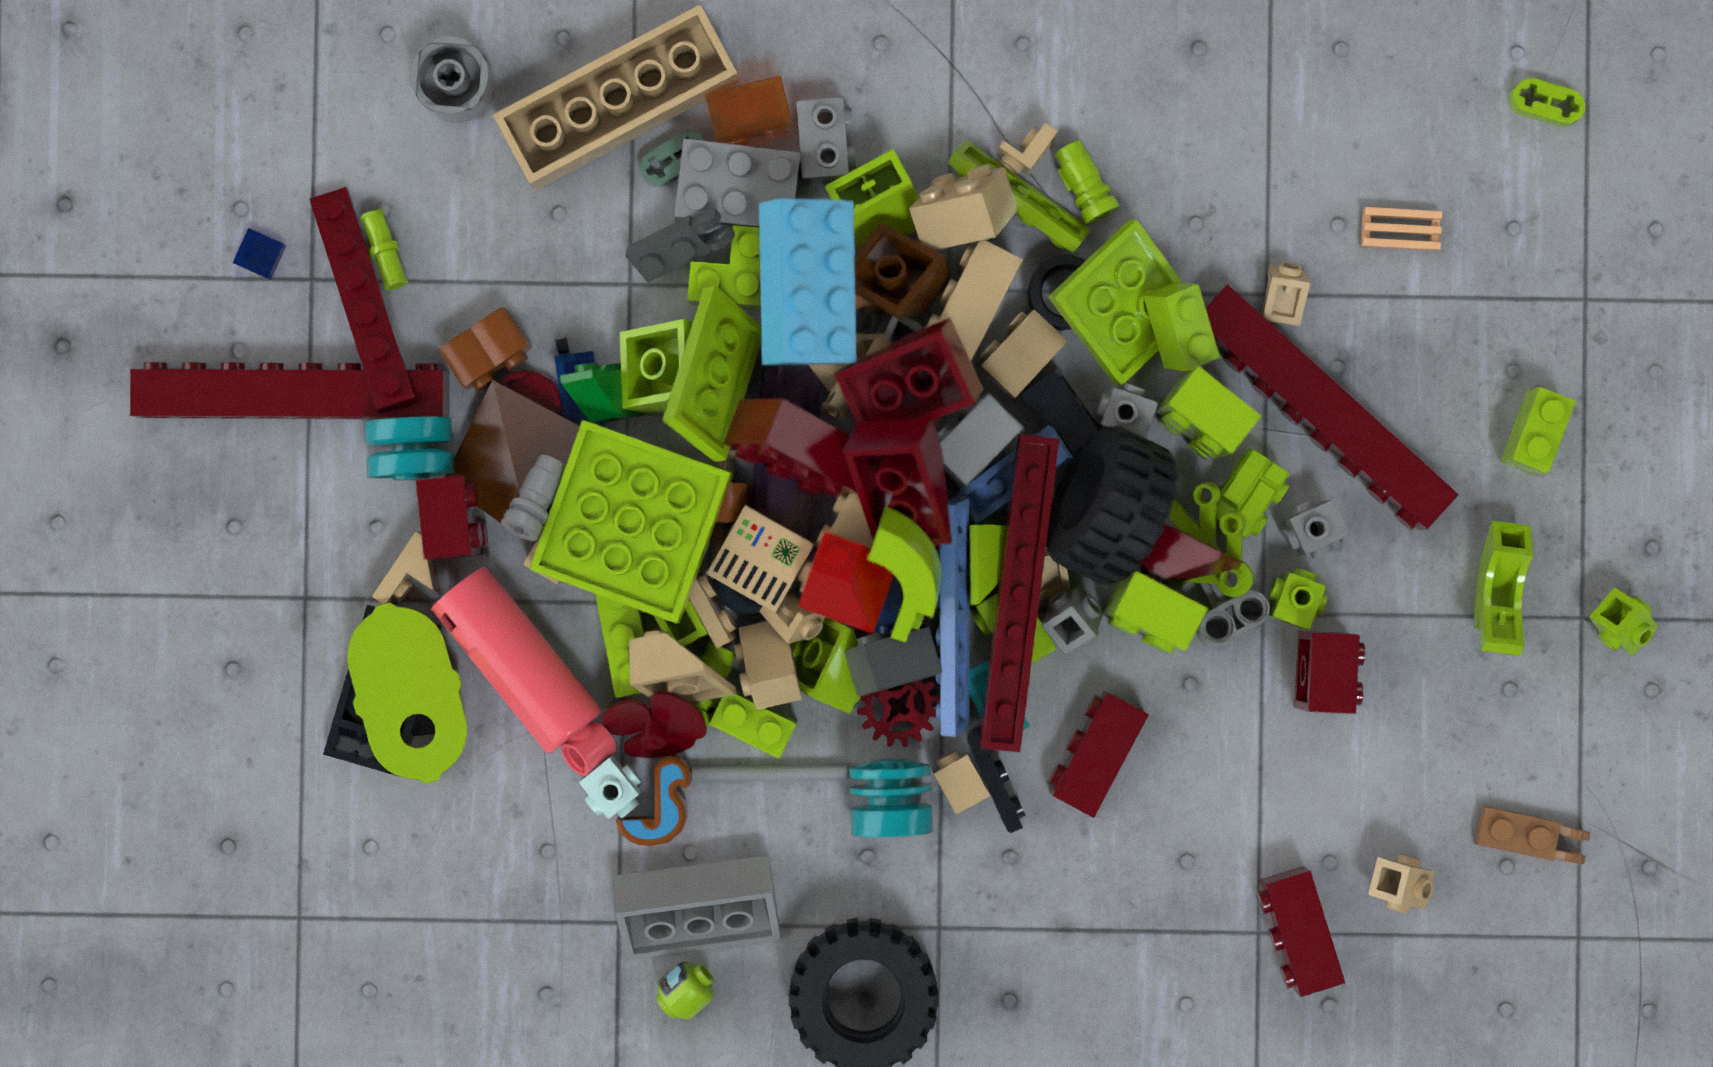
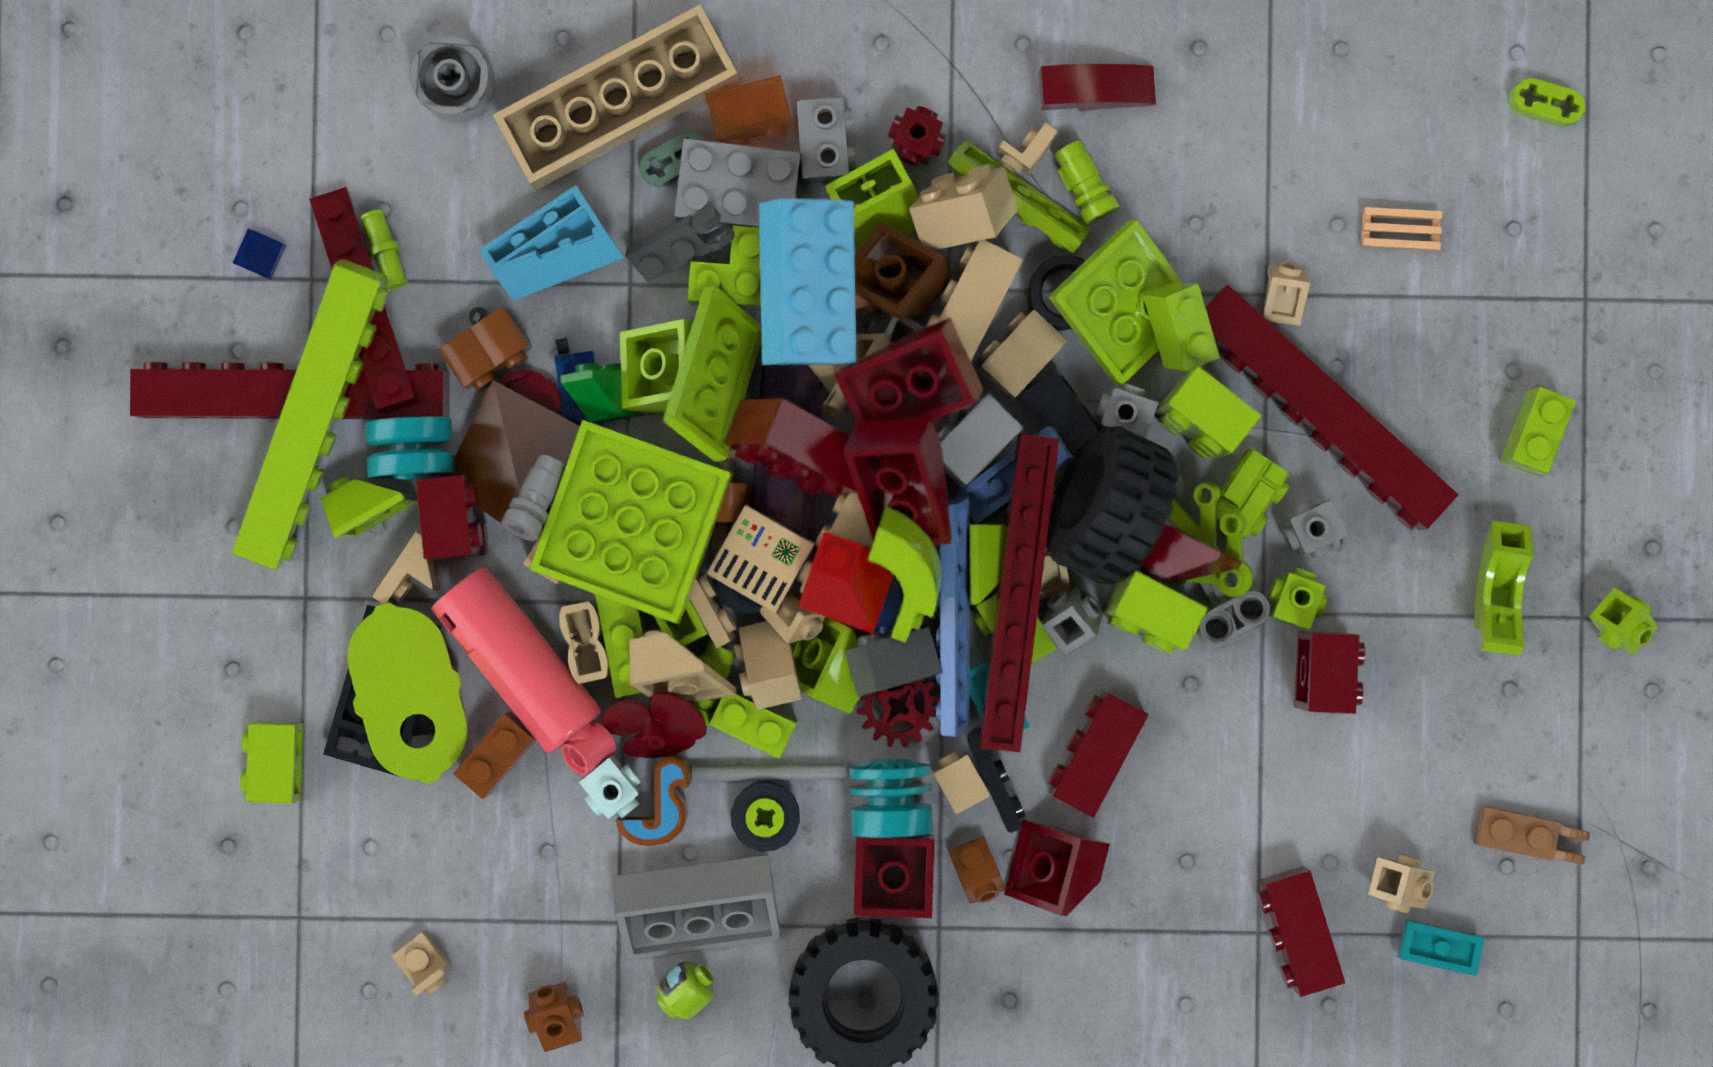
none -> lime brick [232,259,390,570]
none -> lime brick [240,721,304,804]
none -> lime slope [321,476,418,539]
none -> tan bracket [391,930,452,996]
none -> dark orange brick [453,711,536,799]
none -> black piece [469,307,488,325]
none -> medium azure wedge [479,185,624,301]
none -> dark orange brick [524,981,584,1052]
none -> tan brick [559,600,611,684]
none -> black wheel [731,781,800,852]
none -> dark red brick [853,834,935,918]
none -> dark red brick [888,106,947,166]
none -> dark orange bracket [948,836,1005,904]
none -> dark red slope [1004,819,1110,916]
none -> dark red slope [1039,64,1156,111]
none -> teal plate [1397,919,1485,976]

